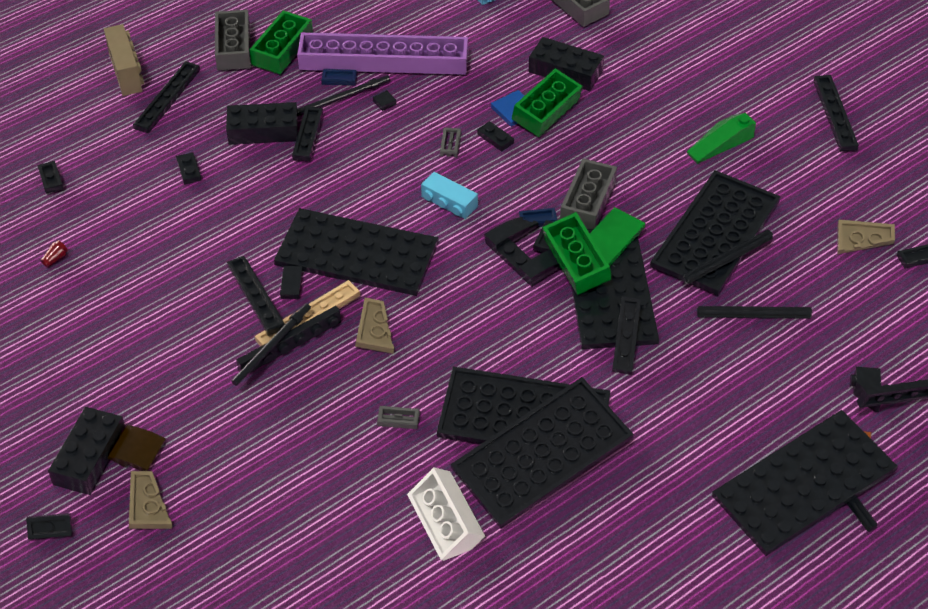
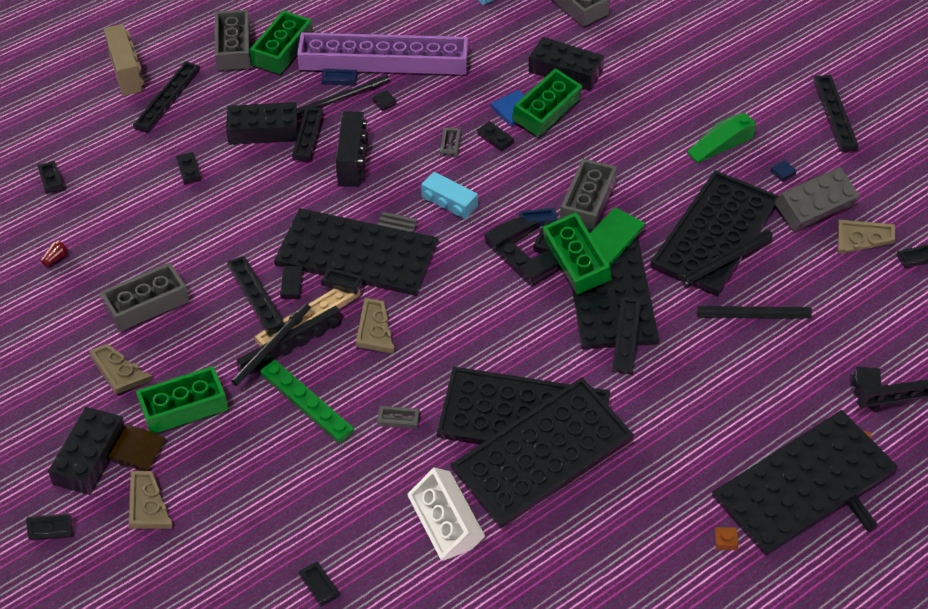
none -> dark tan wing [89,344,152,394]
none -> dark grey brick [100,262,189,332]
none -> green brick [136,366,228,433]
none -> green plate [260,360,354,444]
none -> black tile [298,561,340,607]
none -> black tile [321,268,364,295]
none -> black brick [336,111,368,187]
none -> dark grey tile [377,212,418,232]
none -> dark orange plate [715,527,739,550]
none -> dark blue tile [771,160,797,182]
none -> dark grey brick [775,167,860,232]

